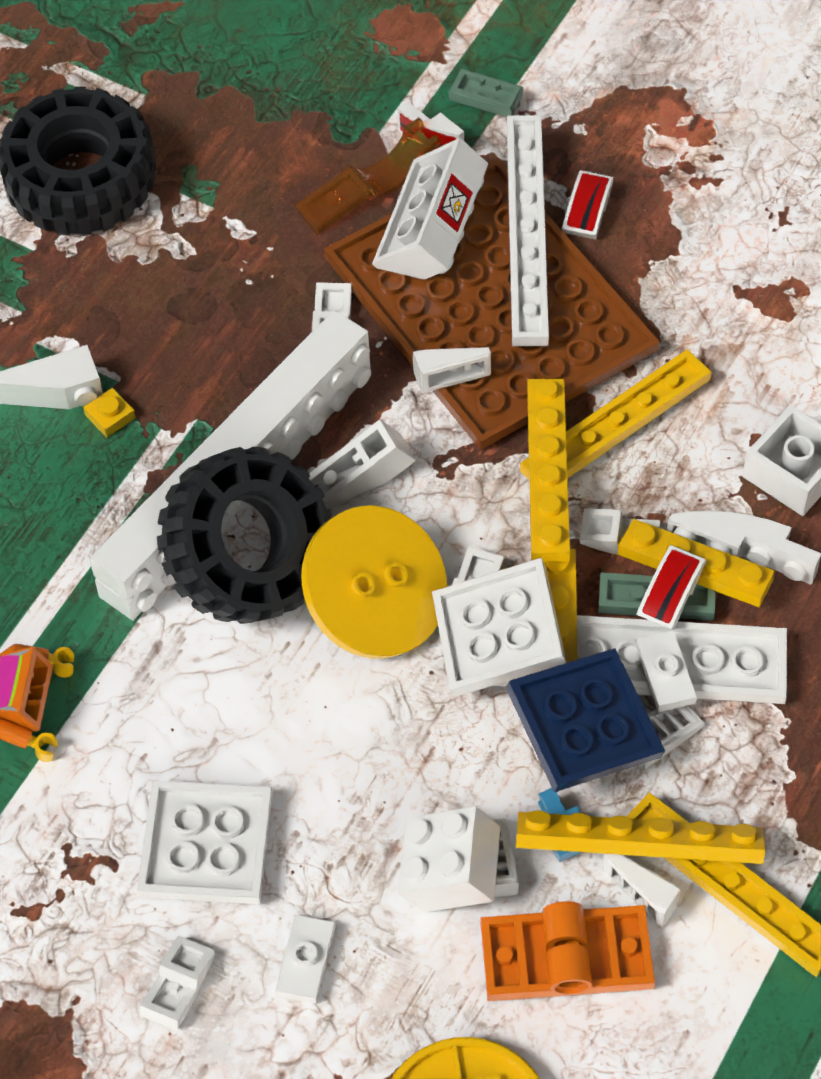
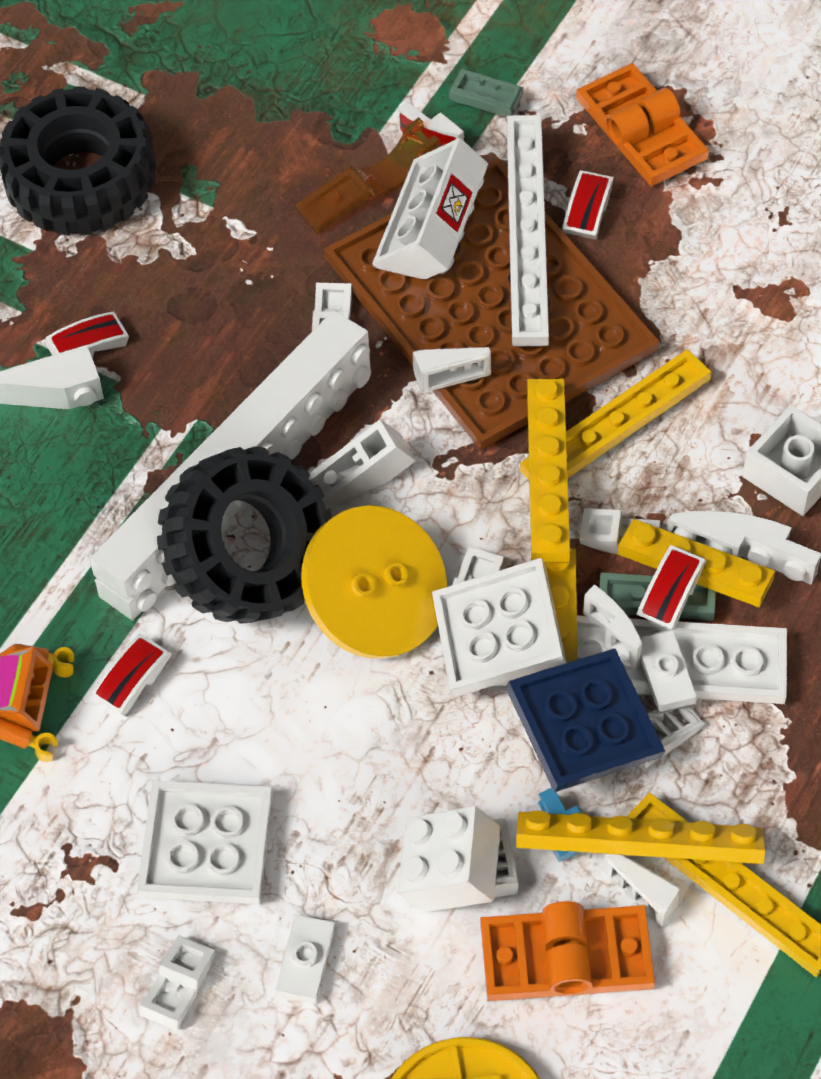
yellow plate [83,388,136,438] -> none
none -> slope [45,311,129,358]
none -> slope [90,633,172,717]
none -> orange plate [576,63,709,187]
none -> white slope [583,584,642,667]

